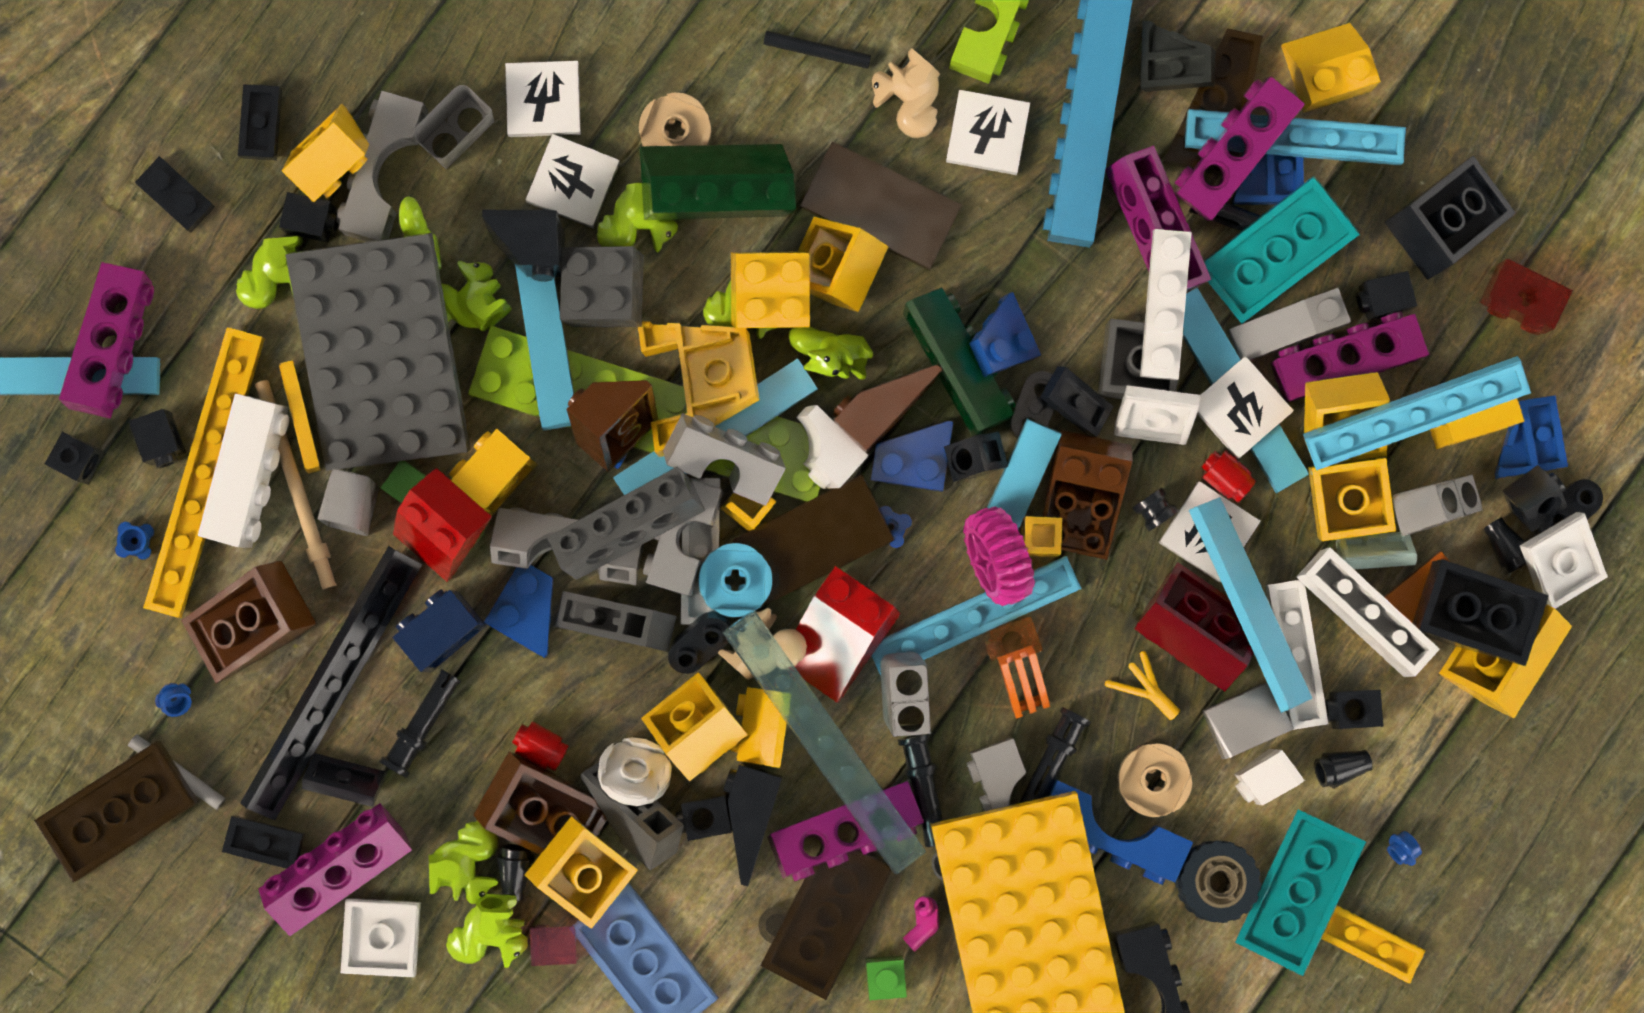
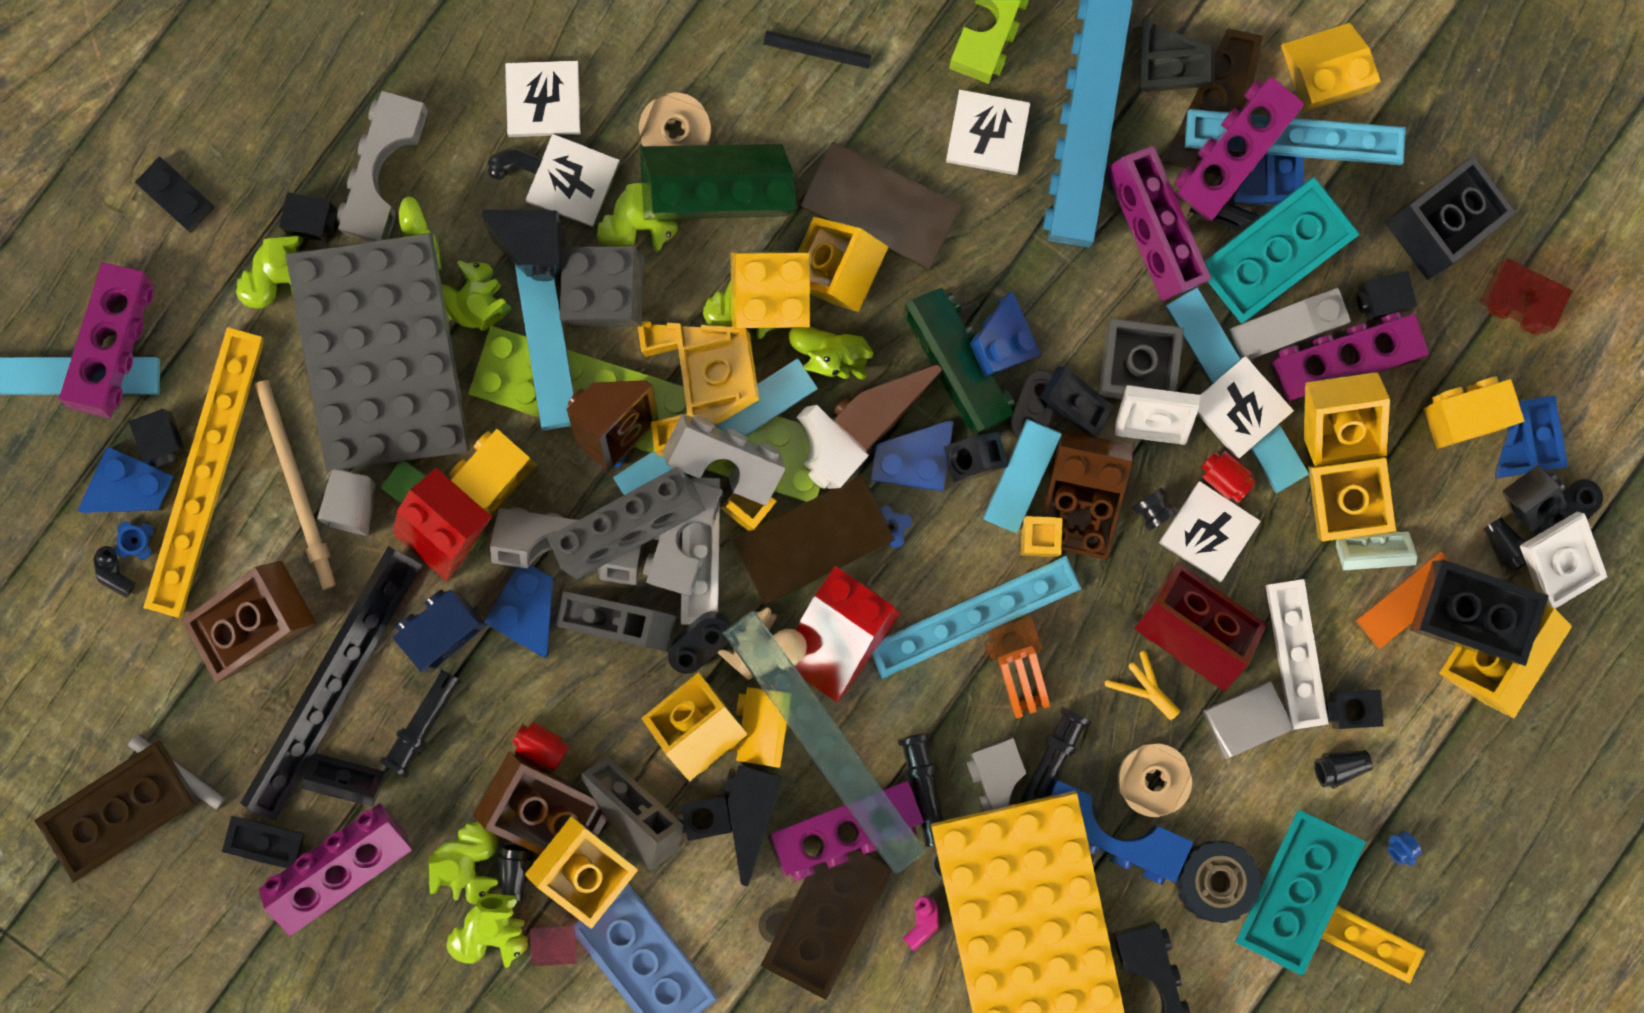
black brick [44,432,106,485] -> none
blue plate [155,683,191,717] -> none
white brick [198,393,289,548] -> none
black plate [238,84,282,161] -> none
yellow tile [279,360,321,474] -> none
yellow slope [282,104,369,202] -> none
white tile [340,898,421,977] -> none
light grey piece [414,85,495,169] -> none
white tile [597,737,672,806] -> none
medium azure plate [698,543,772,617] -> none
bright green brick [865,955,907,1001] -> none
tan animal [872,48,940,138] -> none
light grey piece [880,652,931,737] -> none
dark pink gear [963,506,1035,606] -> none
white plate [1140,229,1192,380] -> none
medium azure tile [1189,497,1312,713] -> none
white slope [1234,749,1305,806] -> none
white brick [1296,548,1440,677] -> none
medium azure tile [1303,356,1531,471] -> none
light grey piece [1392,474,1483,536] -> none
none -> blue wing [77,447,177,514]
none -> black arm [93,546,136,598]
none -> black arm [487,147,542,180]

